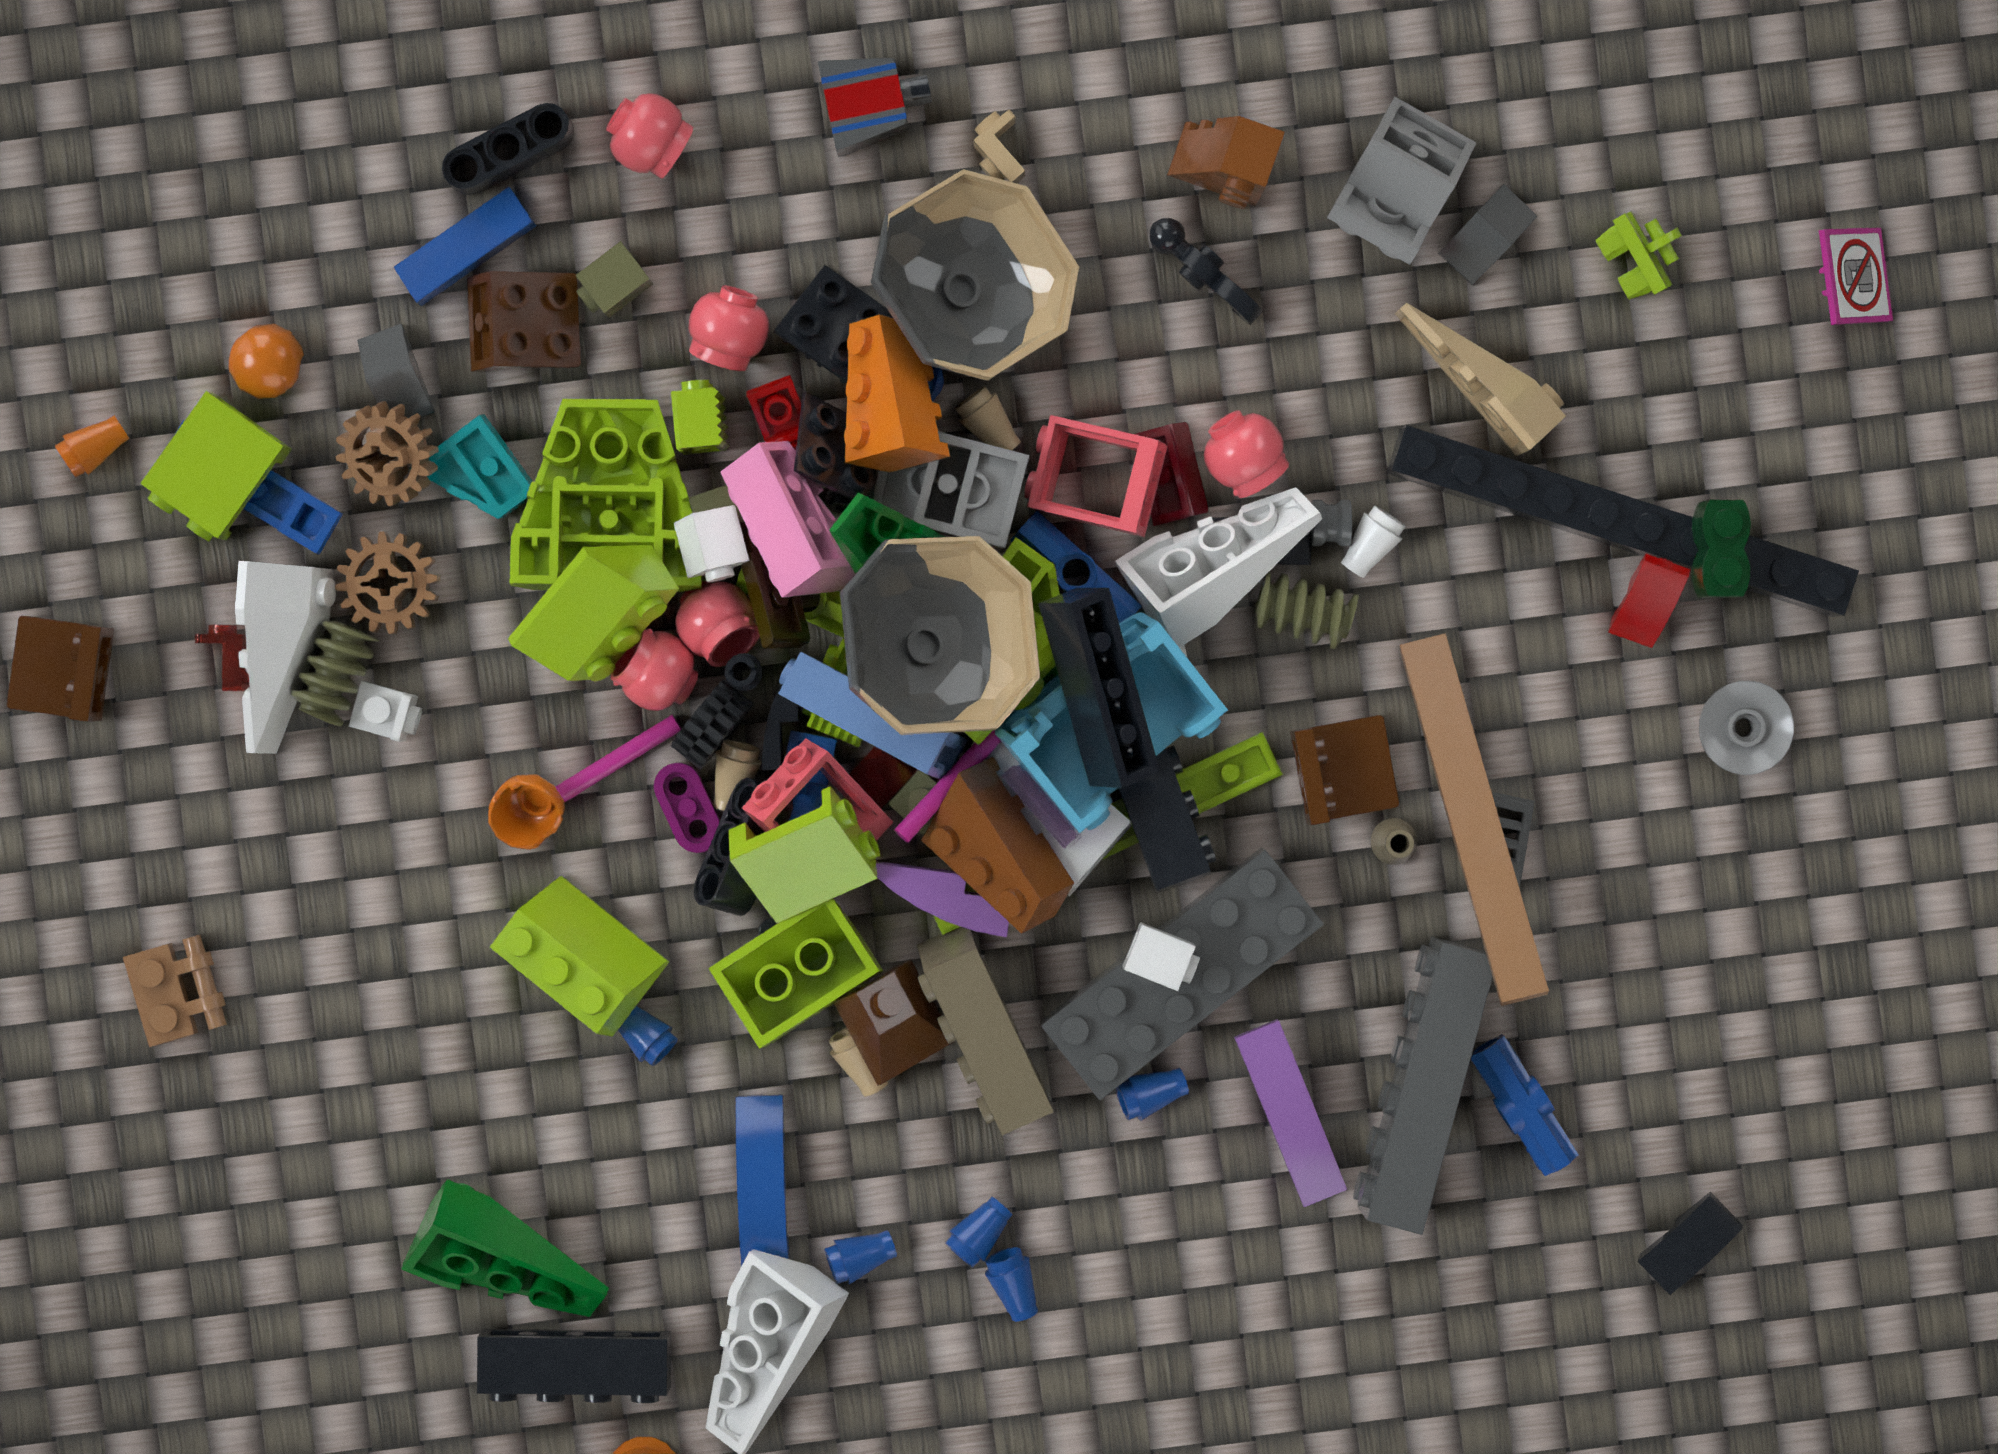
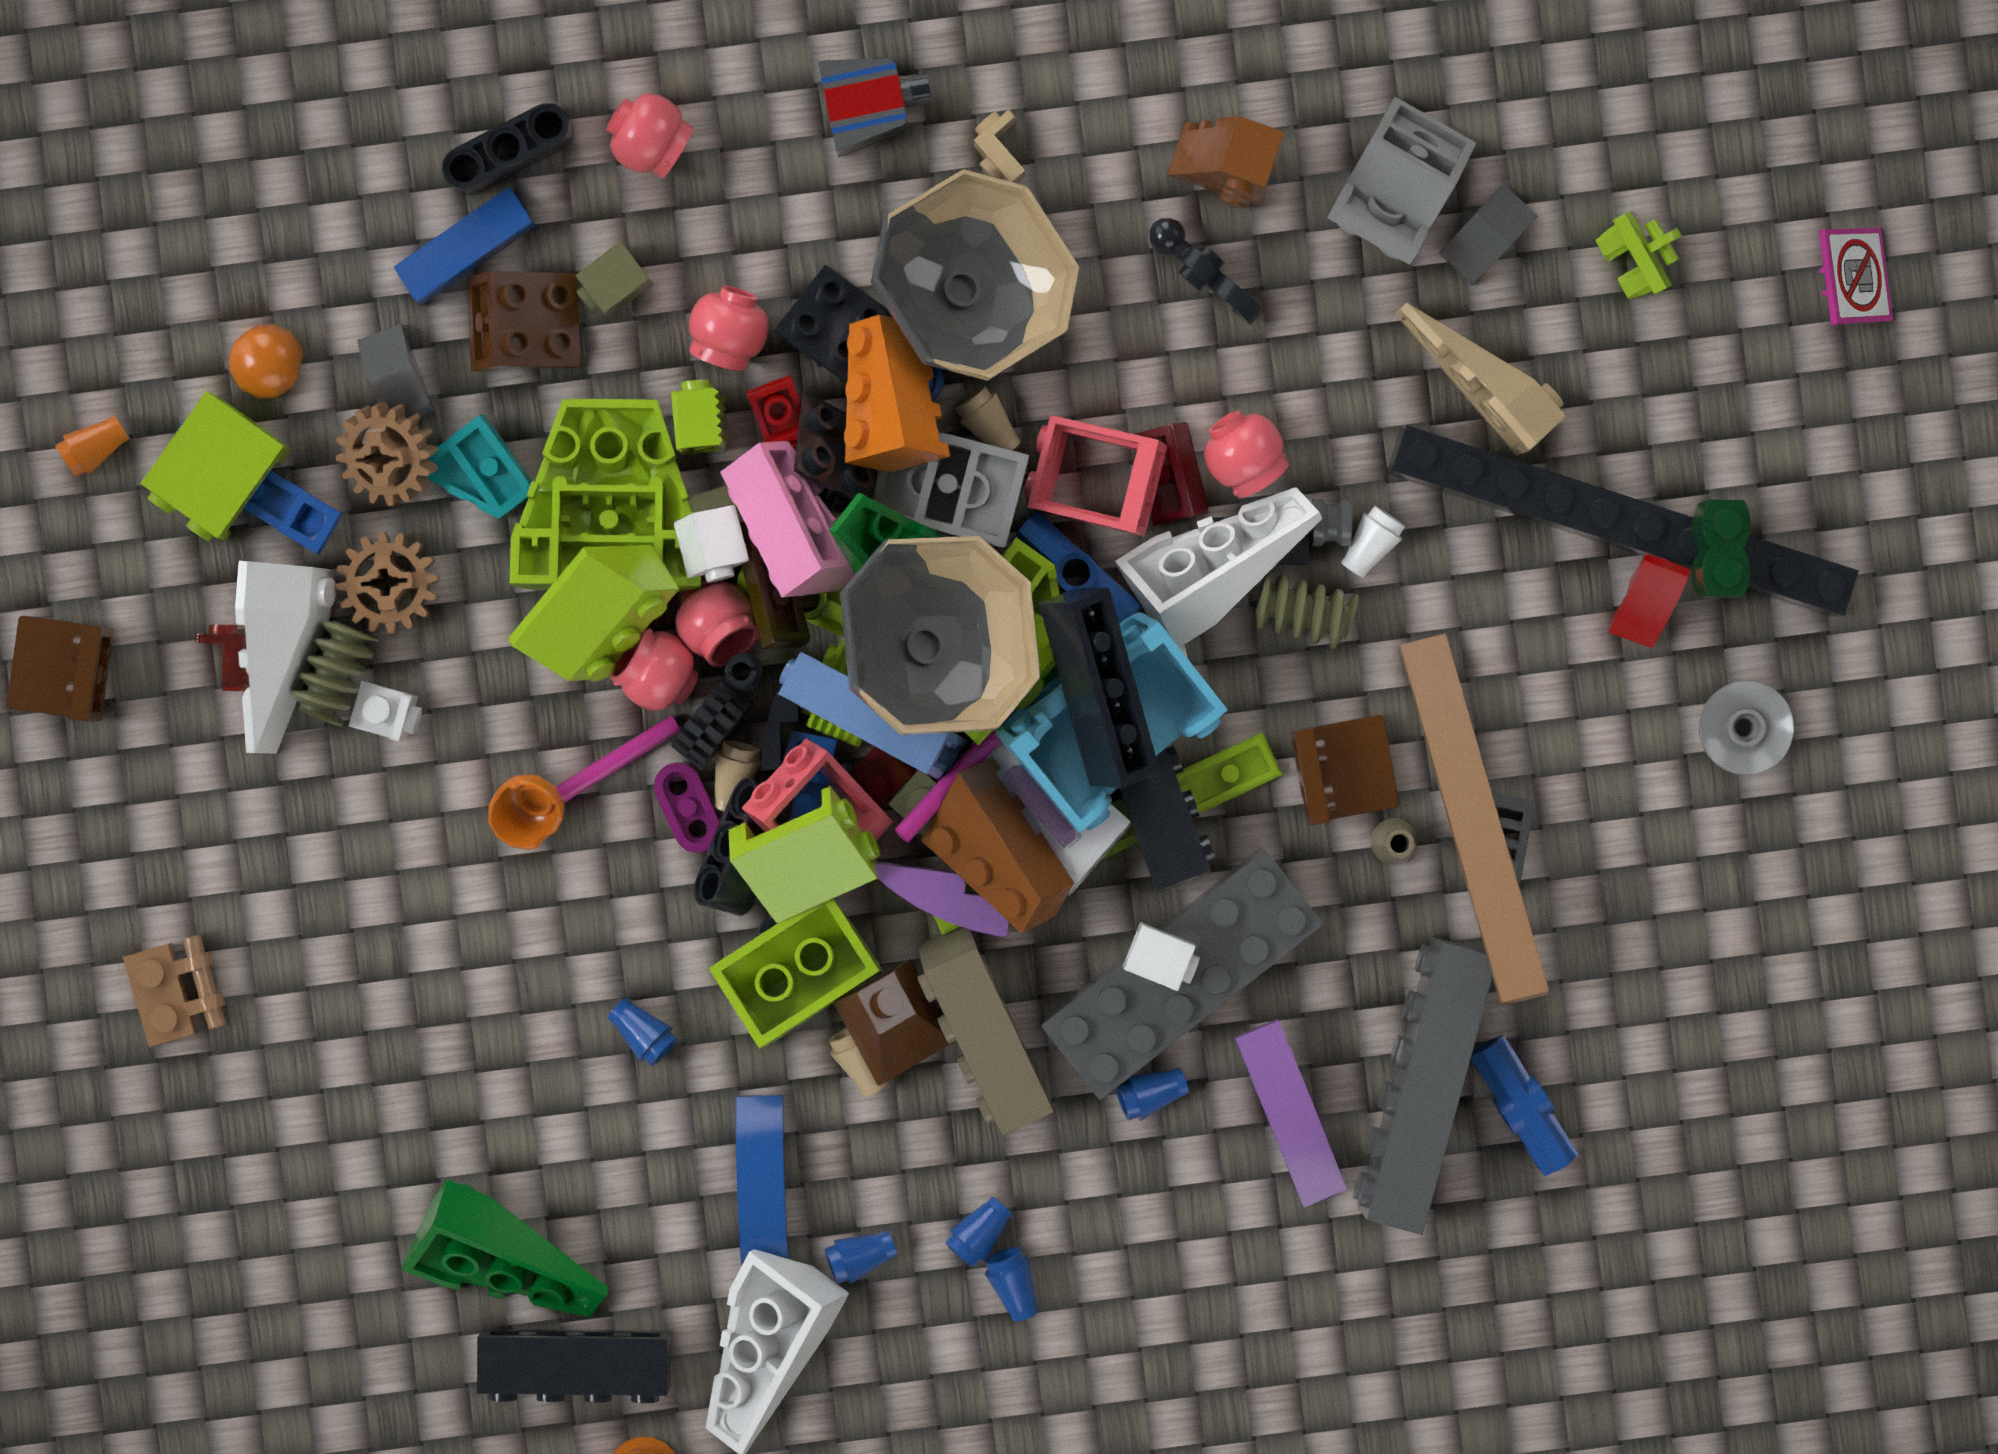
lime slope [490,876,670,1037] -> none
black slope [1637,1191,1743,1295] -> none

